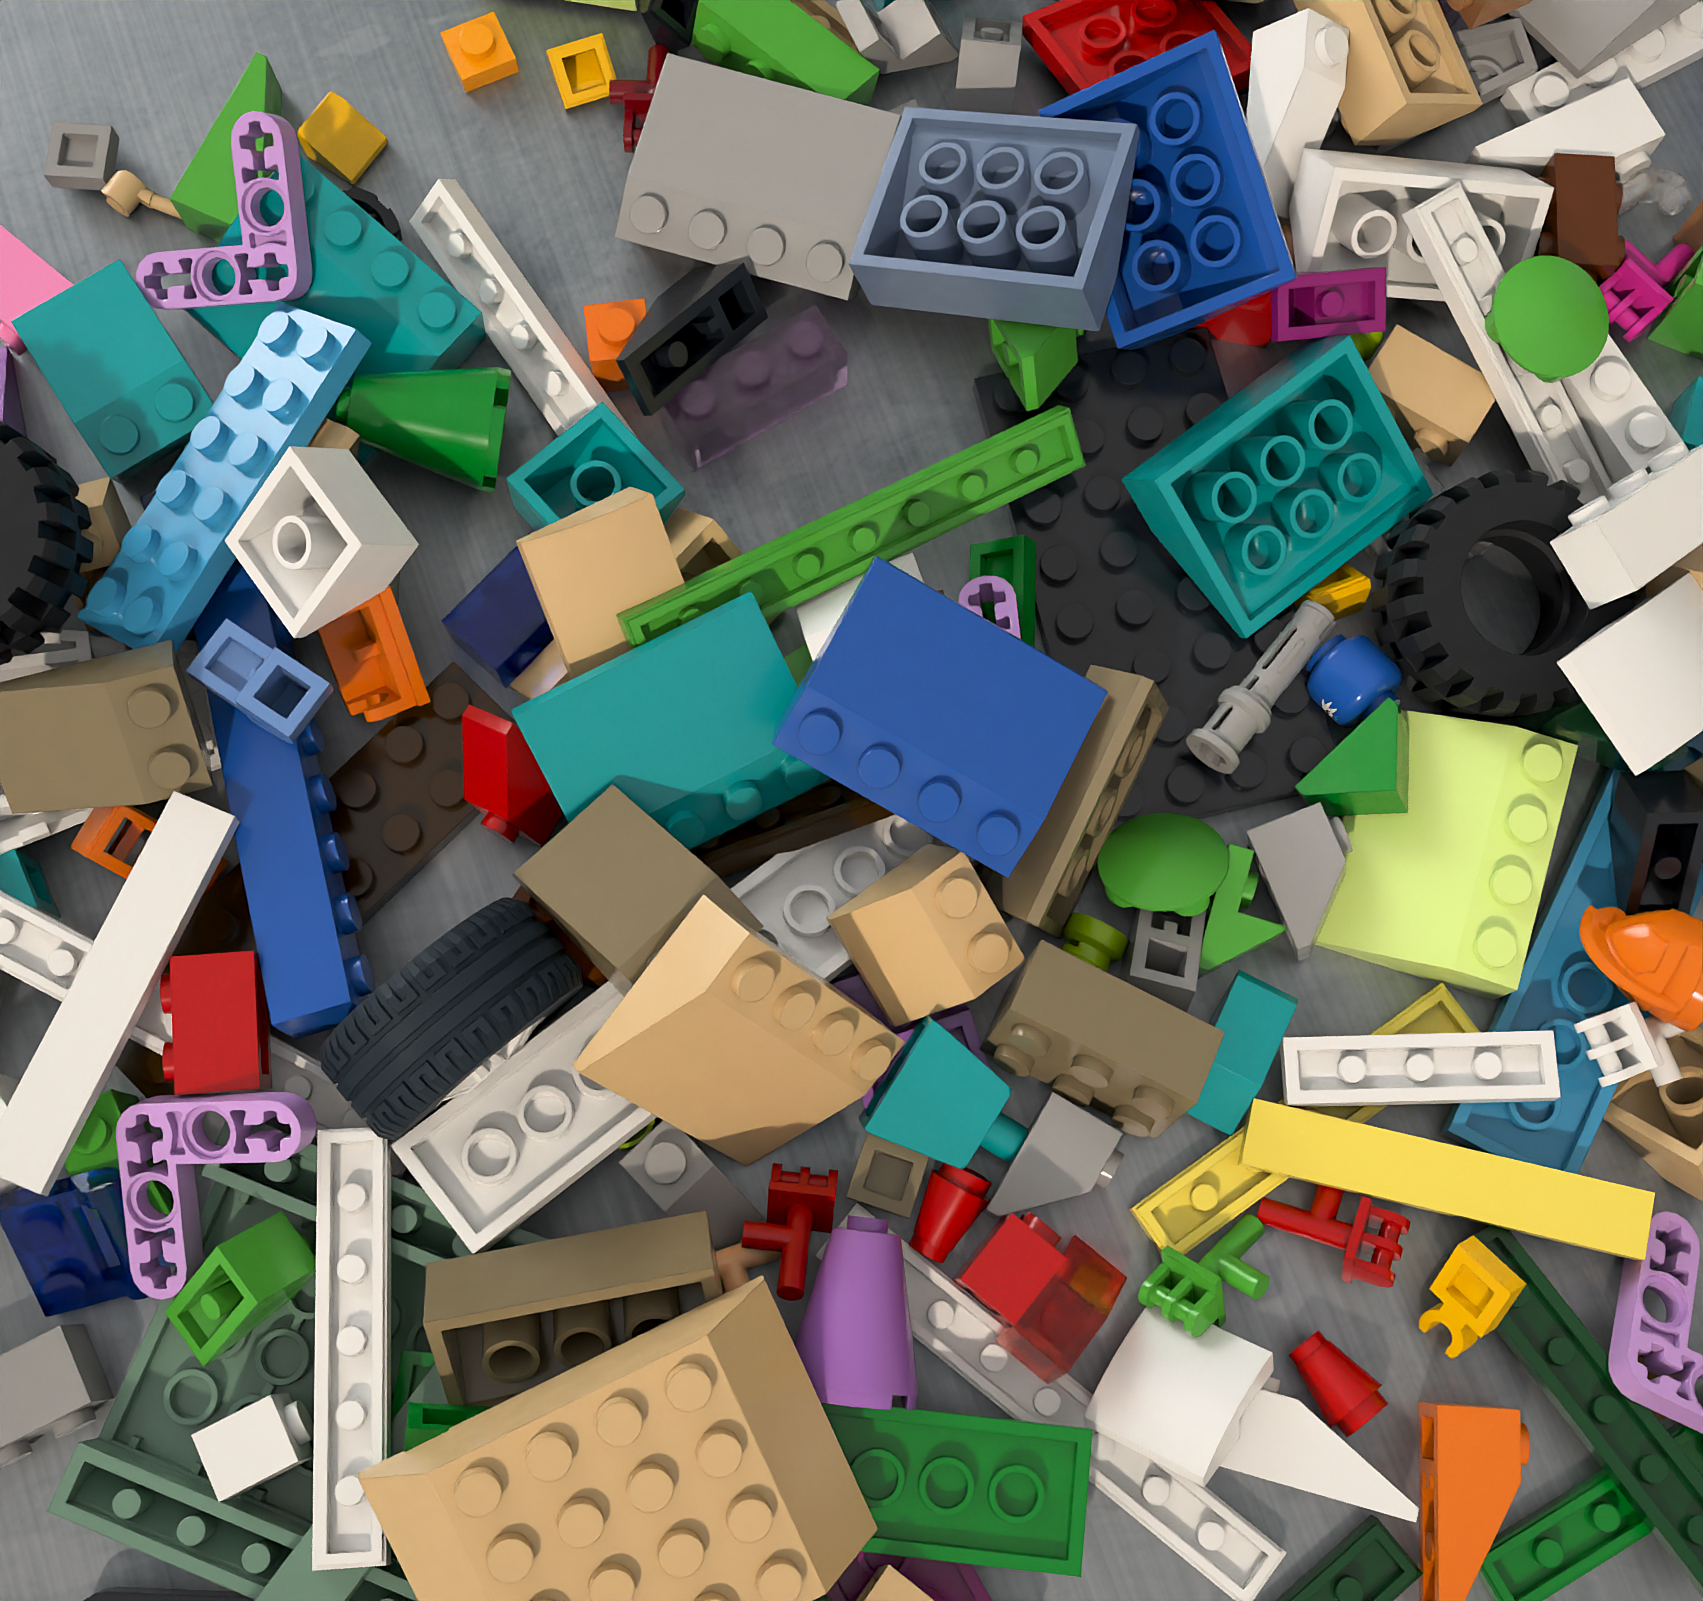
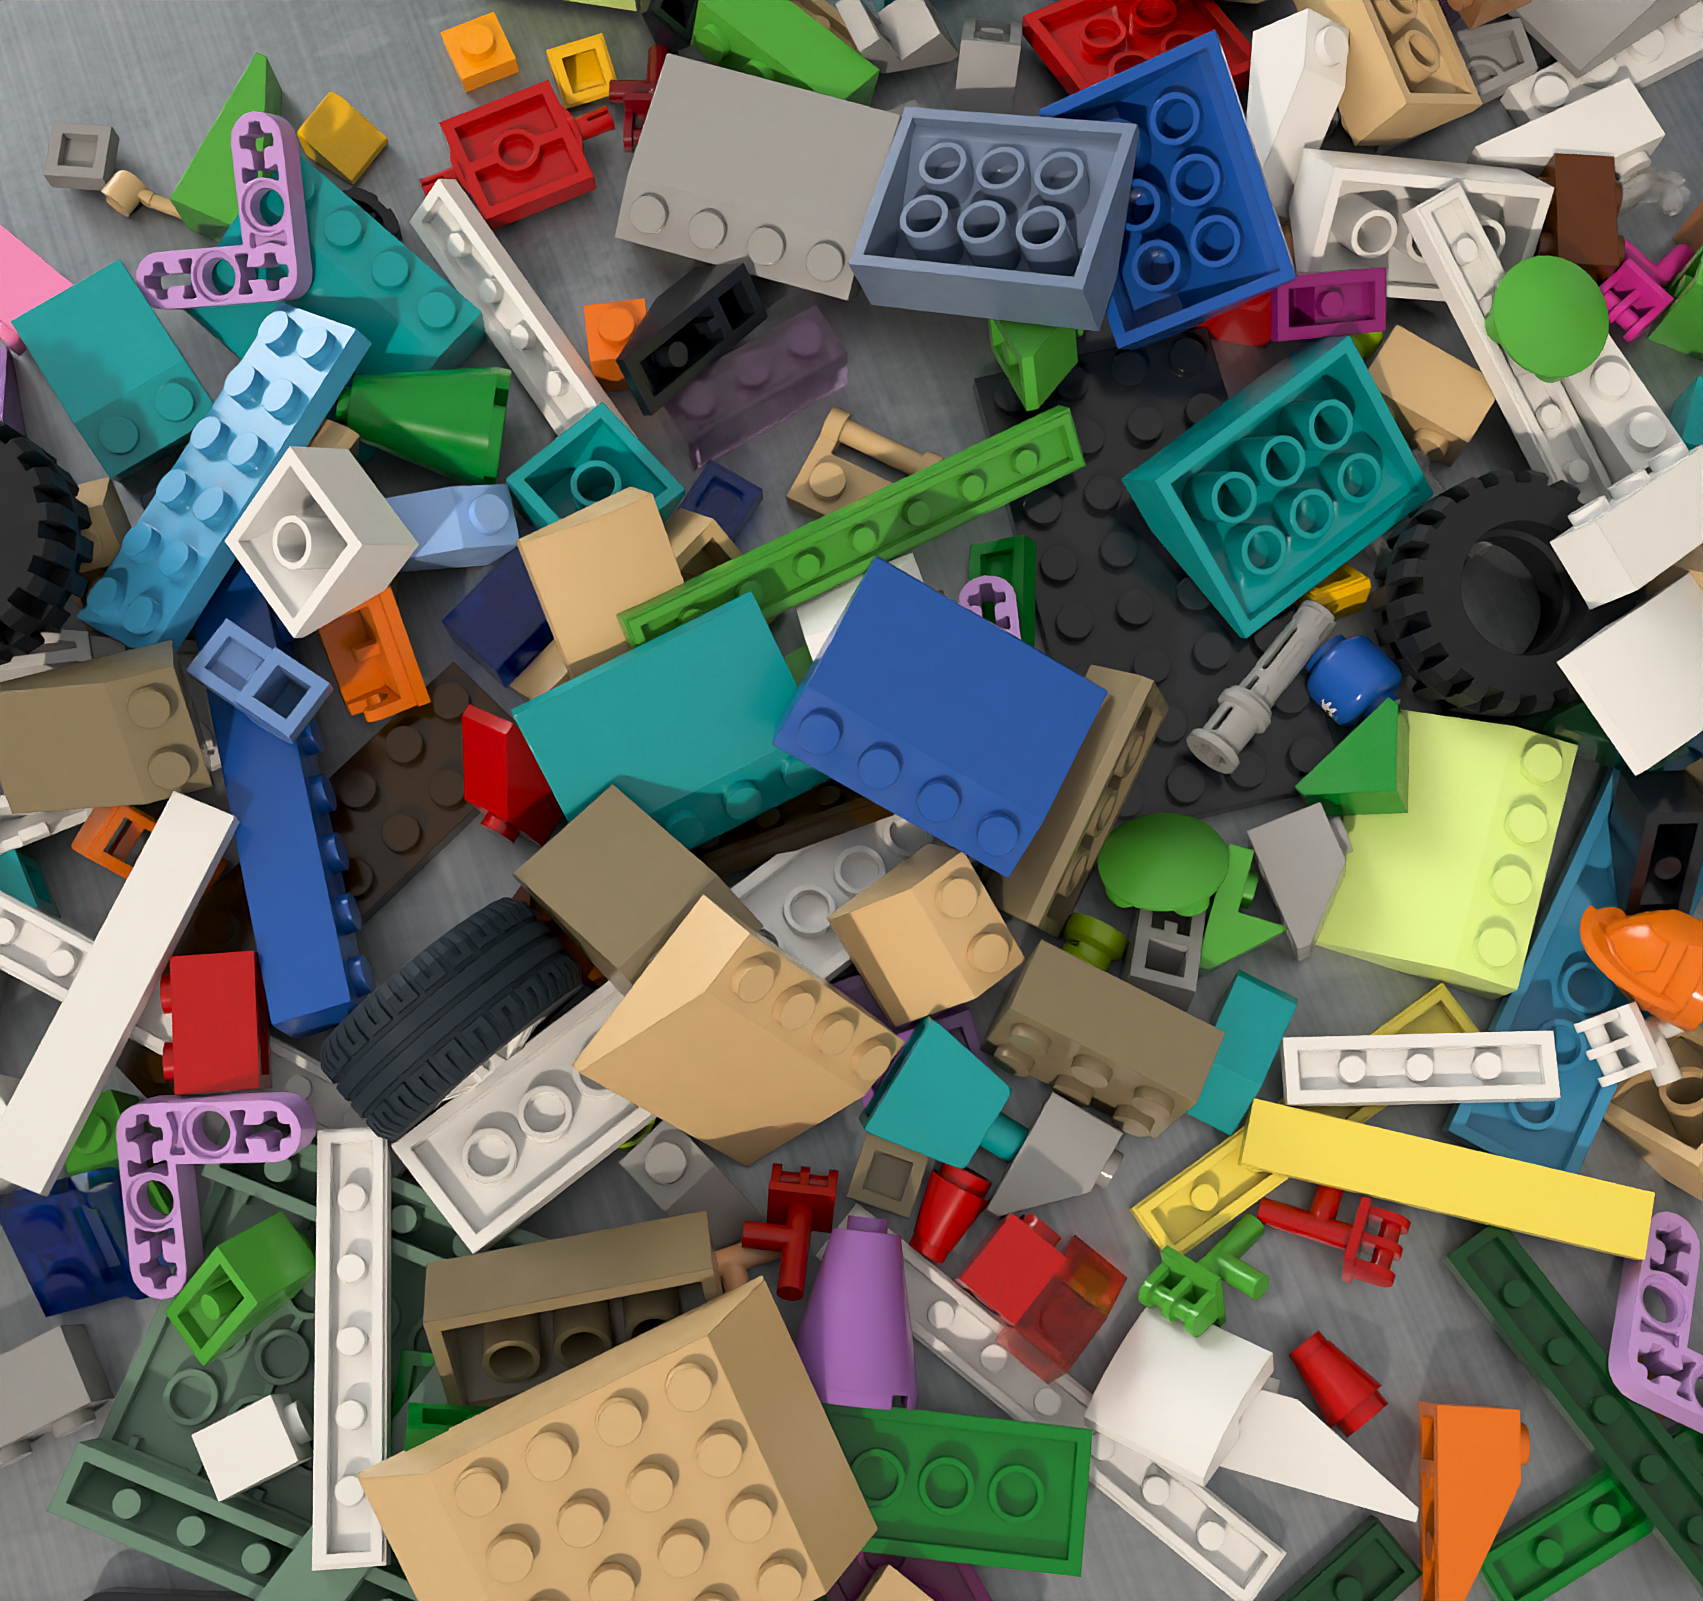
yellow plate [1419,1235,1526,1359] -> none
none -> light blue slope [385,484,519,572]
none -> red plate [419,80,615,231]
none -> clear blue plate [678,459,763,543]
none -> tan plate [786,406,945,520]

